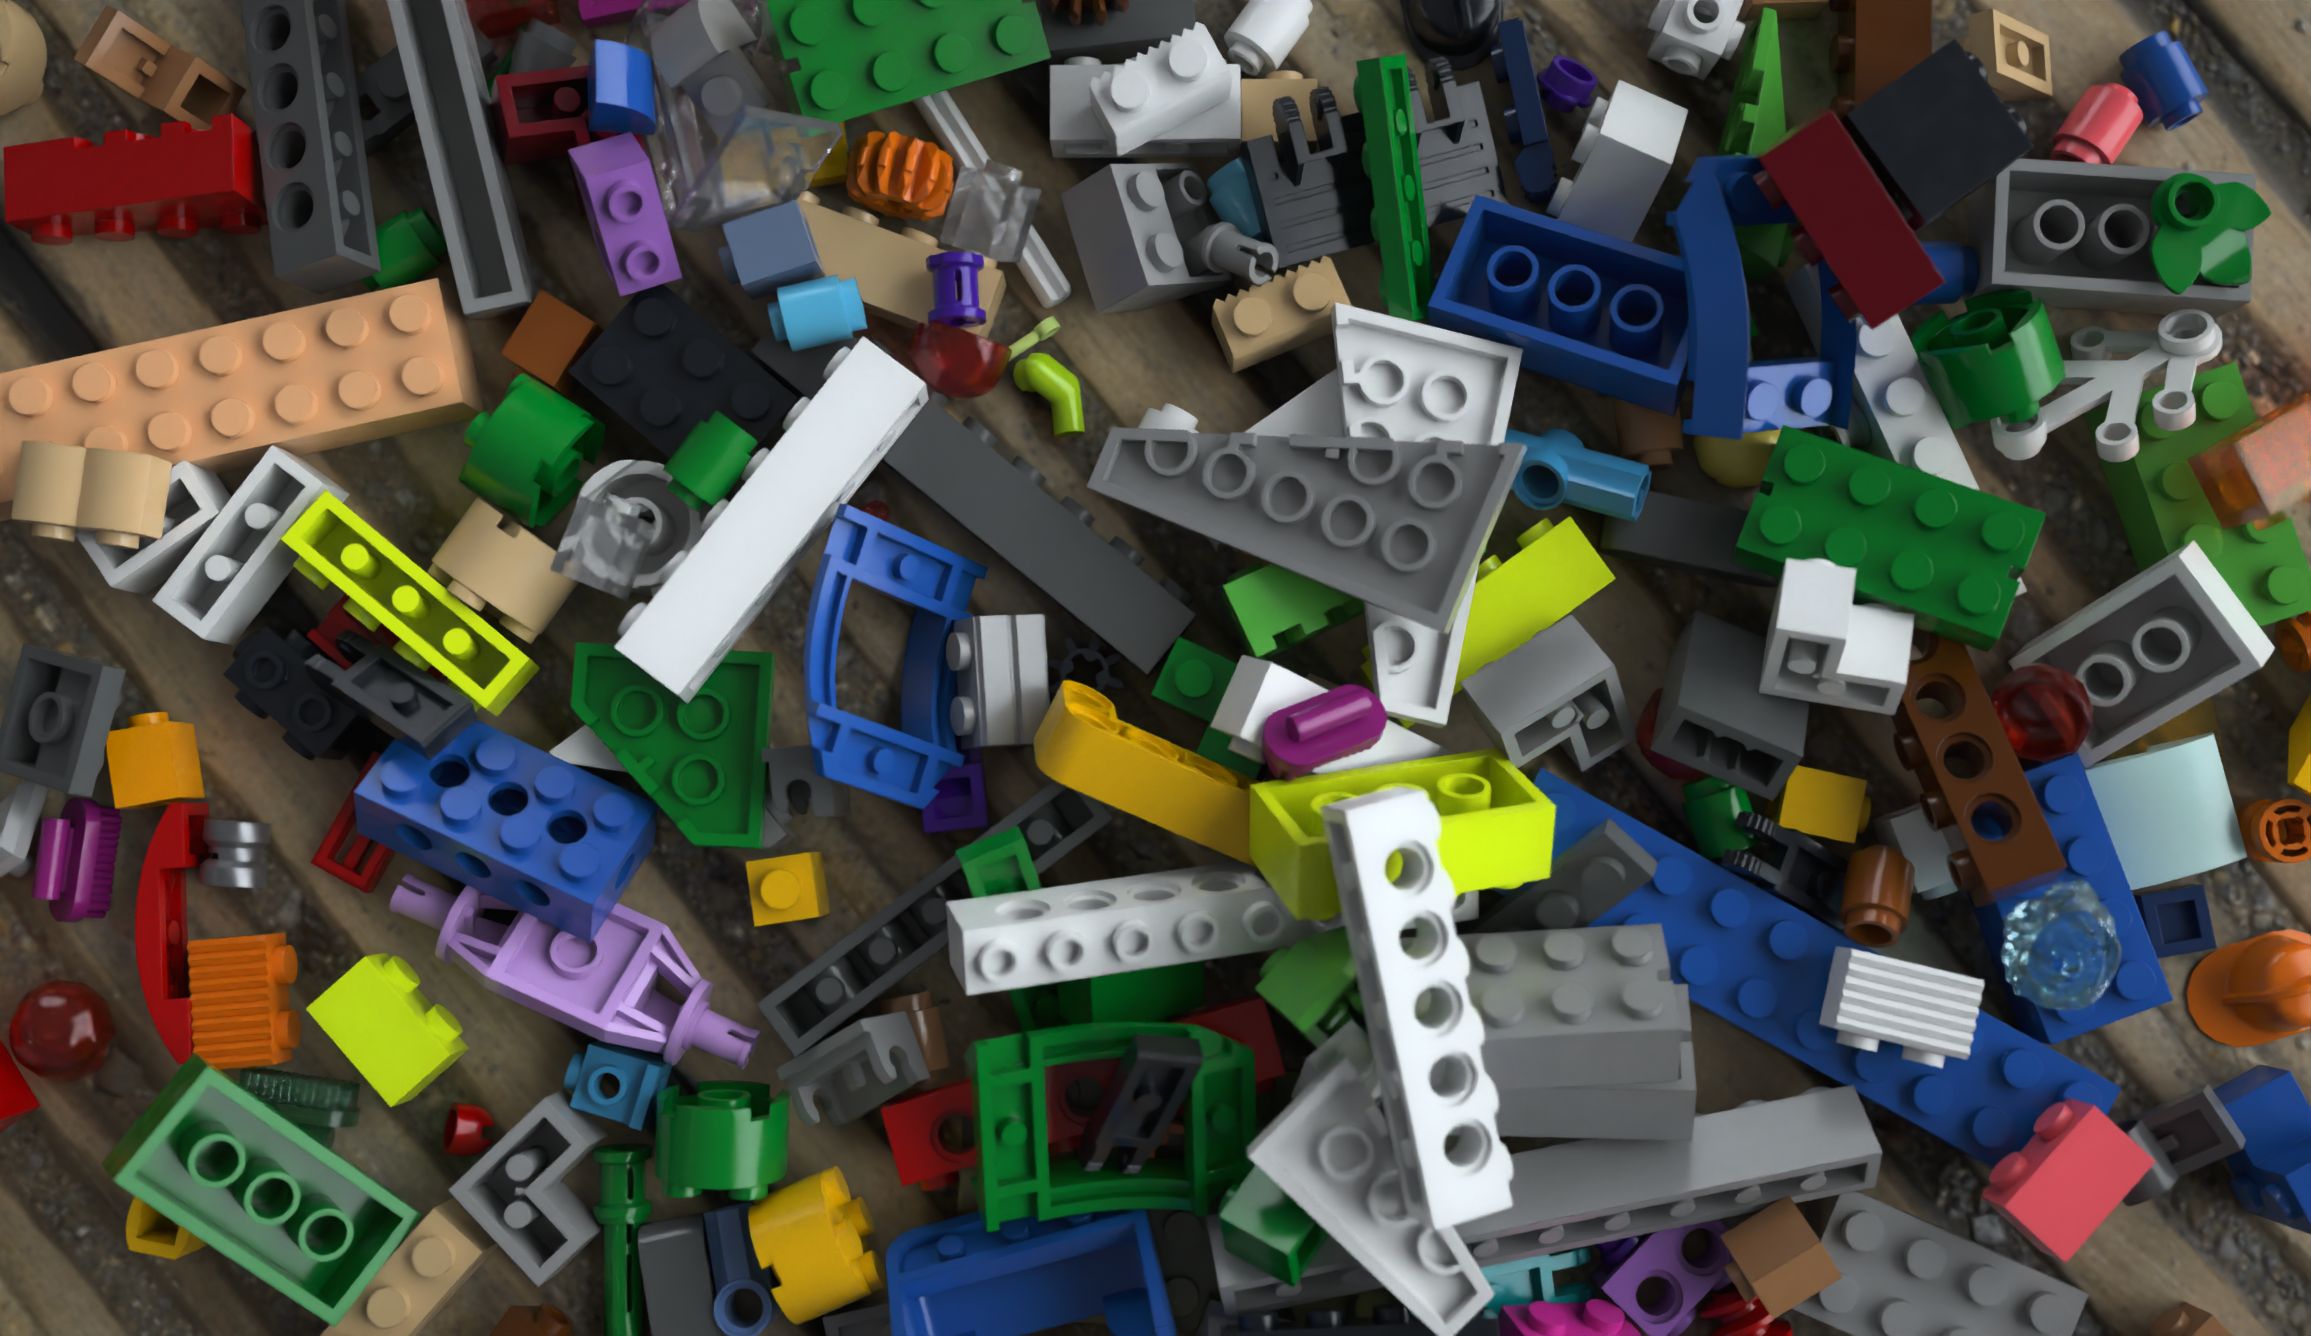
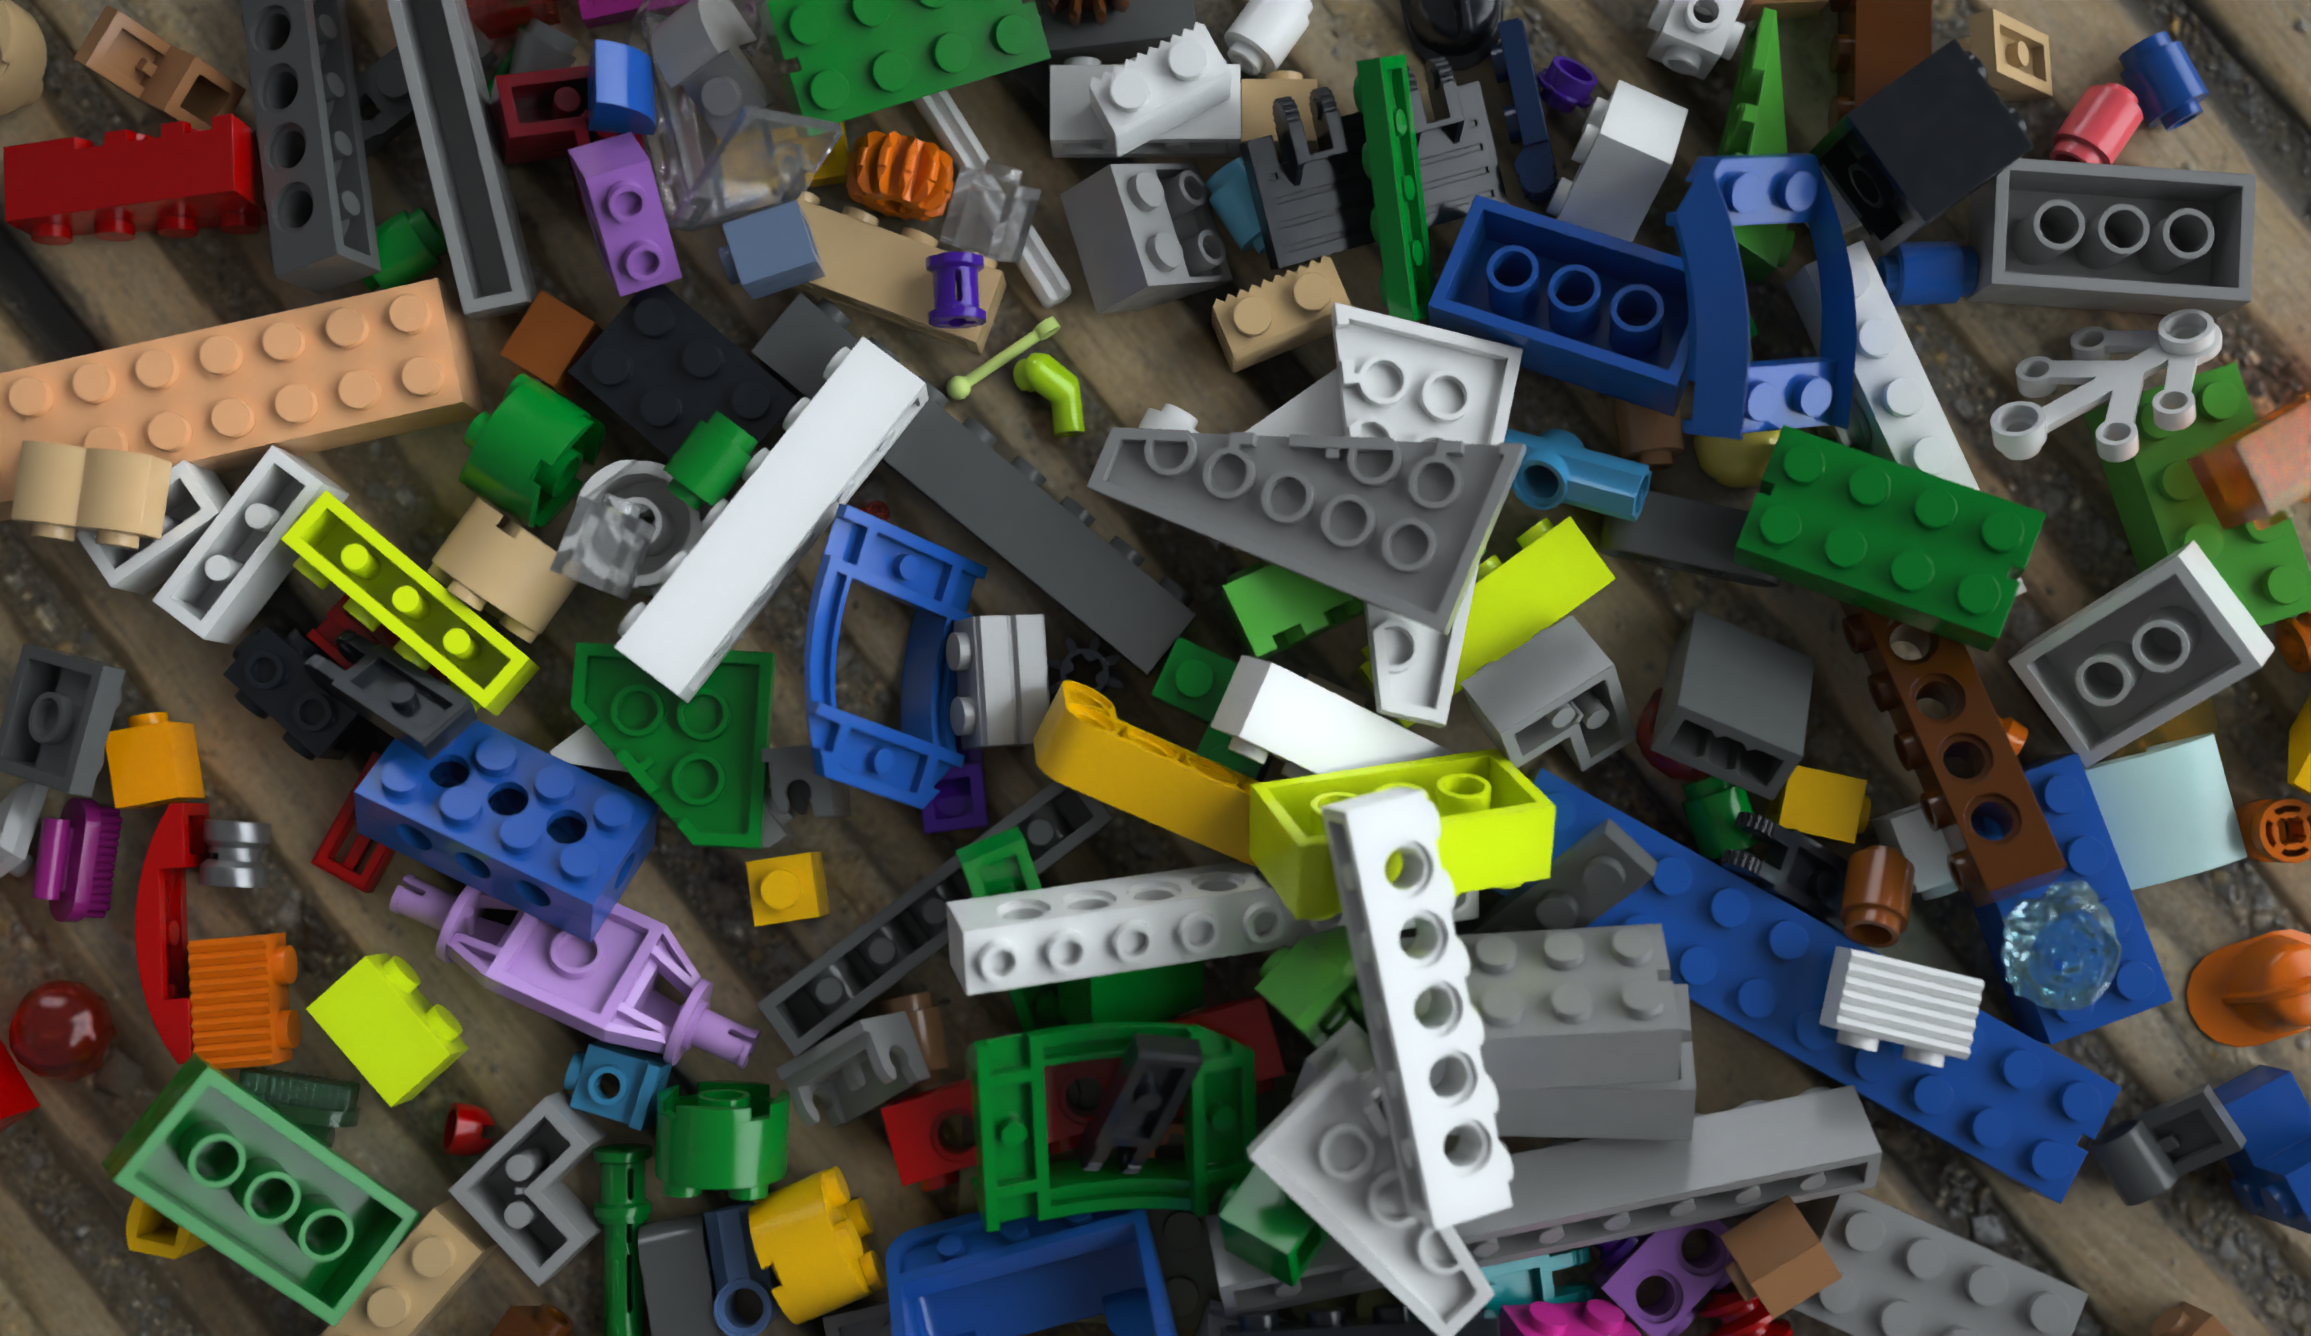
medium azure brick [768,274,868,352] -> none
clear red hair [909,321,1012,399] -> none
light grey pin [1197,222,1279,285] -> none
magenta piece [1261,685,1387,781] -> none
dark red slope [1752,109,1945,330] -> none
white brick [1759,558,1915,715] -> none
green brick [1911,289,2066,429] -> none
coral brick [1981,1098,2156,1263] -> none
clear red hair [1990,663,2093,762] -> none
dark blue tile [2133,884,2217,958] -> none
green plate [2149,173,2272,295] -> none

